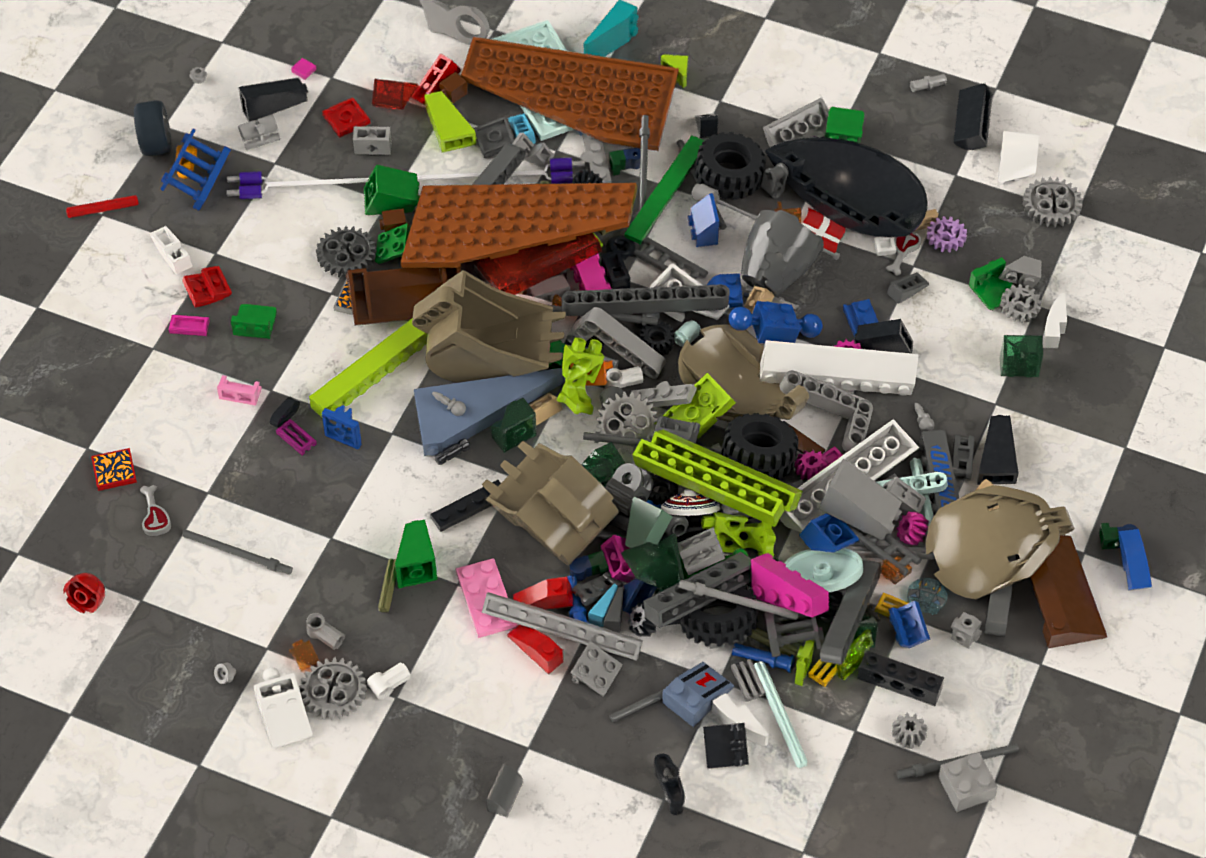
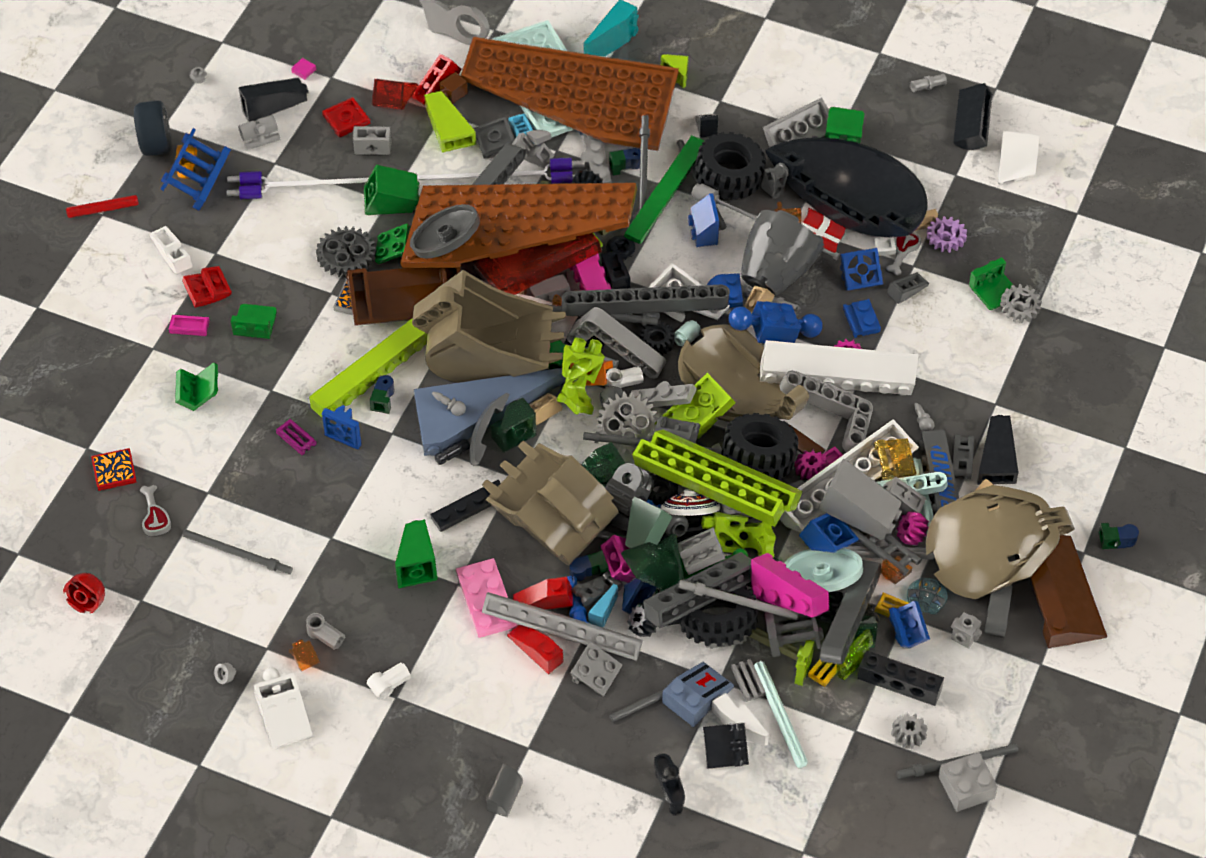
bright pink hinge [217,375,262,406] -> none
black beam [270,396,300,428] -> none
light grey gear [299,657,367,720] -> none
olive axle [378,559,396,613] -> none
reddish brown brick [379,209,406,232] -> none
dark grey slope [604,587,624,632] -> none
dark grey bar [633,237,708,279] -> none
blue pin [732,643,795,673] -> none
black slope [855,319,914,354] -> none
light grey slope [999,256,1041,289] -> none
clear green slope [1000,335,1044,378] -> none
light grey gear [1023,177,1083,227] -> none
white slope [1043,292,1067,348] -> none
blue slope [1118,529,1152,590] -> none
none -> green bracket [175,363,218,411]
none -> leg [370,375,395,414]
none -> dark grey dish [410,205,480,258]
none -> dark grey slope [470,393,510,466]
none -> light grey tile [526,130,552,145]
none -> blue piece [840,248,883,291]
none -> clear yellow plate [874,438,917,480]

